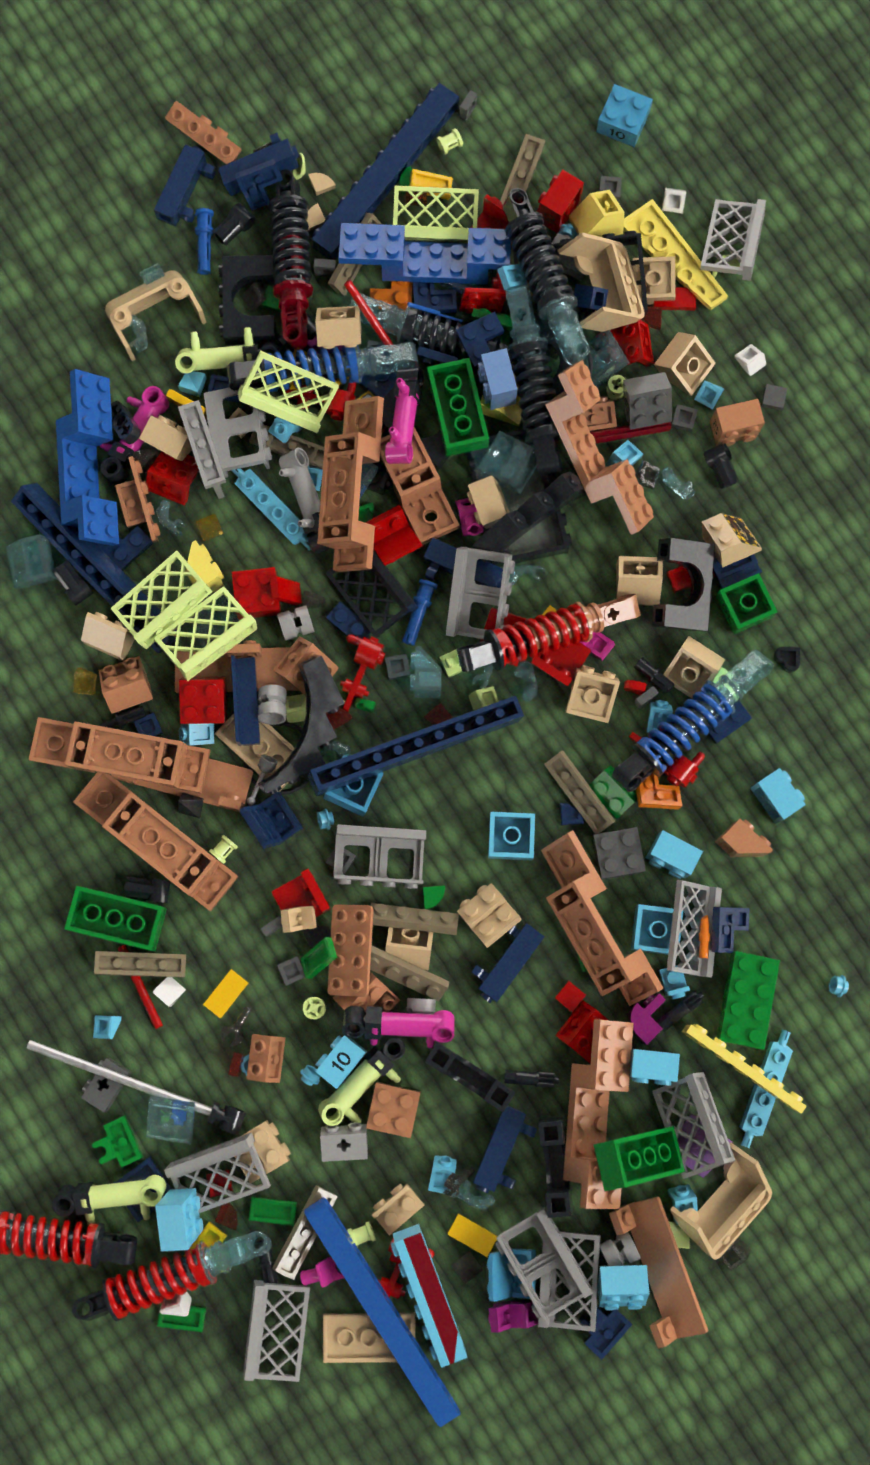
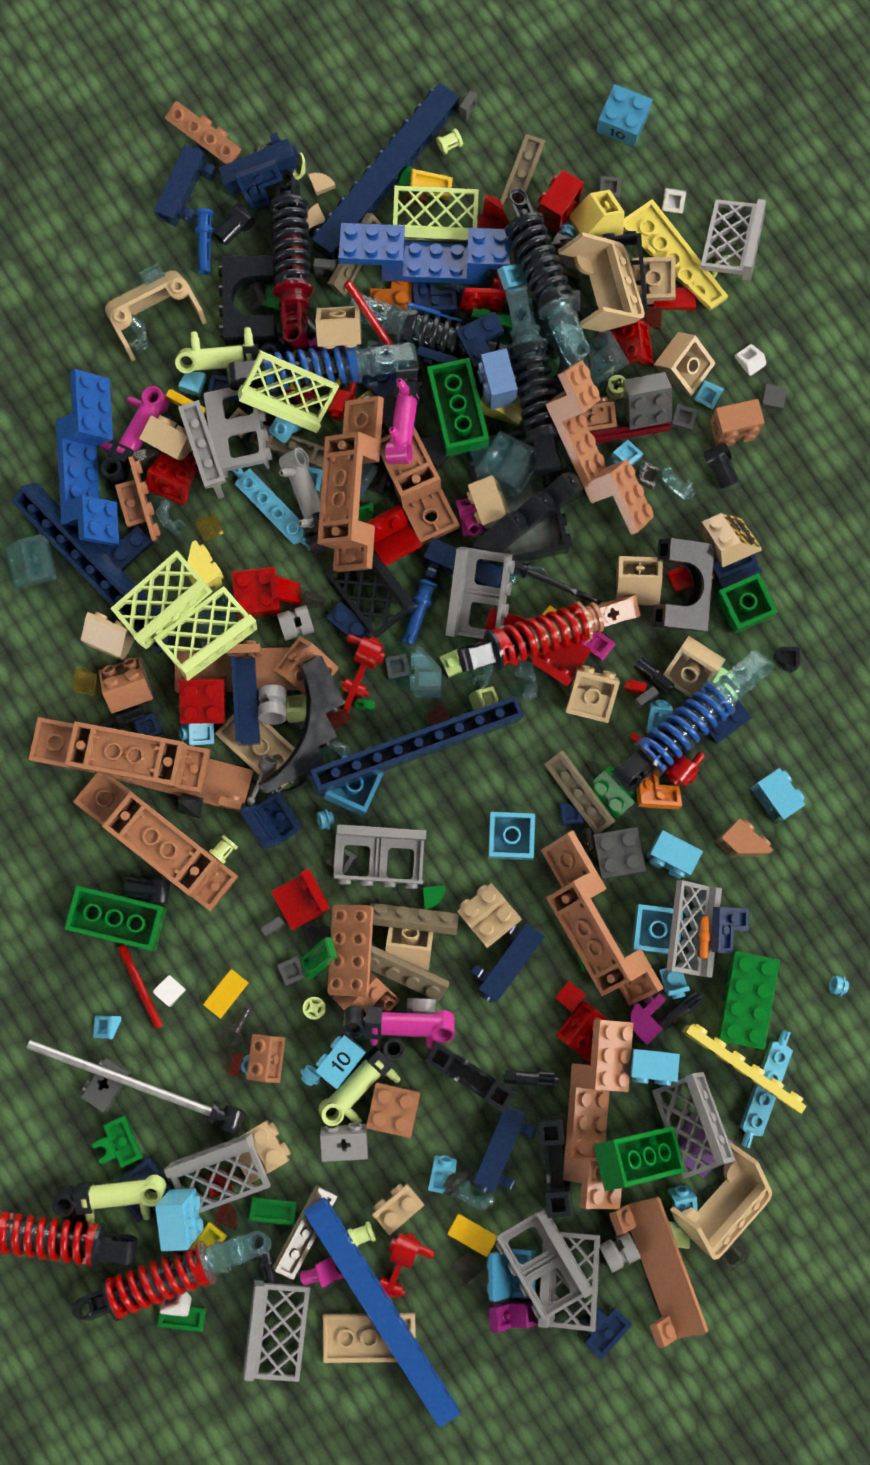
black piece [52,560,93,606] -> none
dark tan plate [94,951,186,978] -> none
black beam [111,401,141,445] -> none
clear light blue tile [146,1096,195,1144] -> none
tan bracket [281,906,316,933] -> none
brick [391,1224,467,1368] -> none
dark blue brick [573,284,608,310] -> none
medium azure brick [598,1265,649,1310] -> none
none -> black piece [500,557,601,605]
none -> clear smoke slope [574,828,595,852]

